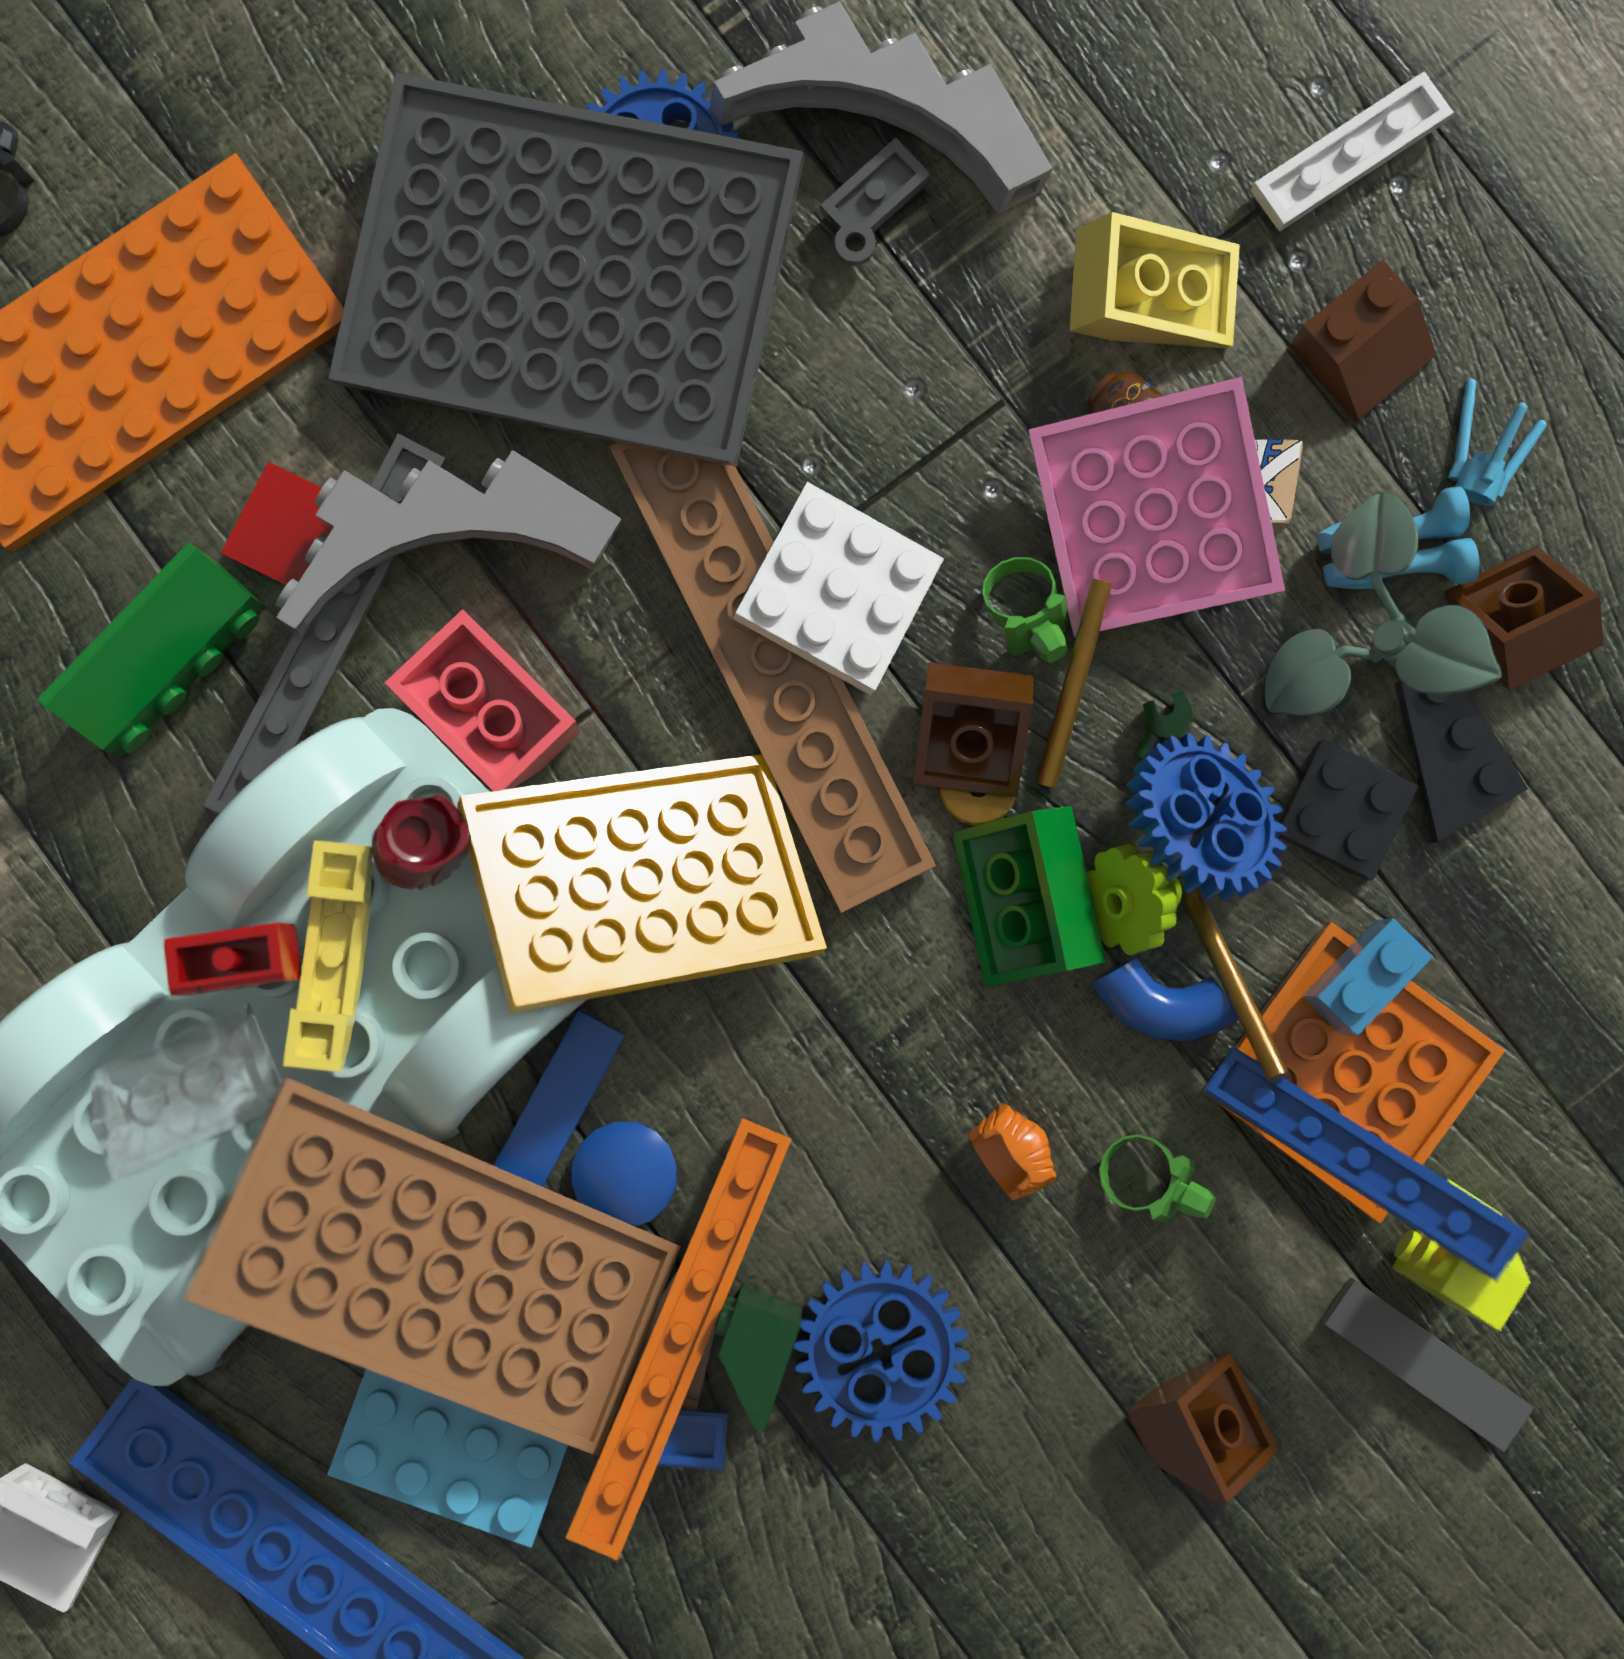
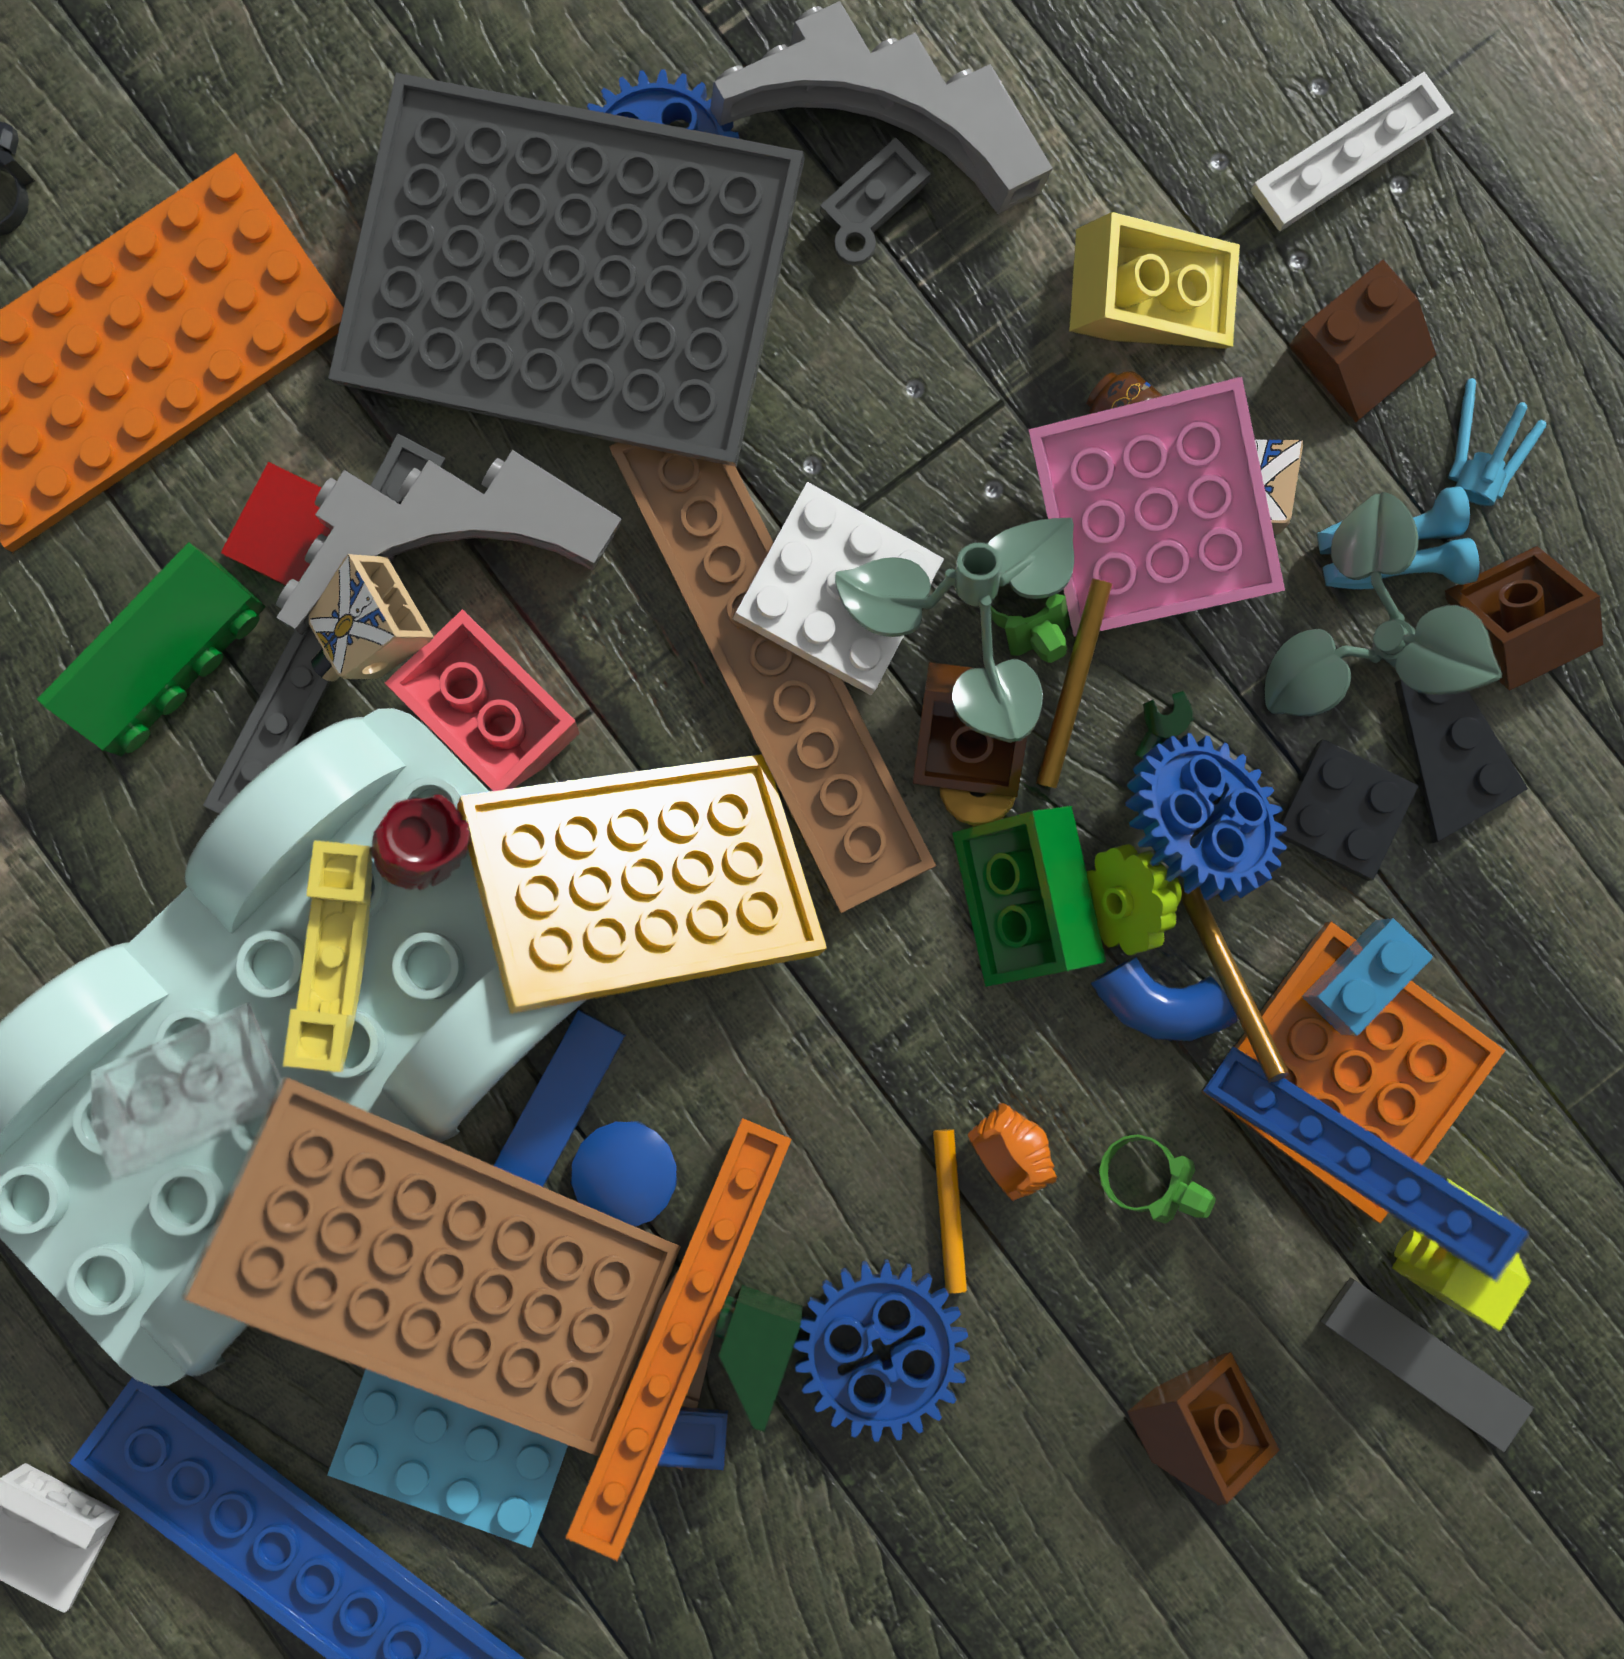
red brick [163,922,301,996] -> none
none -> tan torso [309,554,434,681]
none -> sand green plant [835,518,1074,742]
none -> light orange bar [933,1129,967,1293]

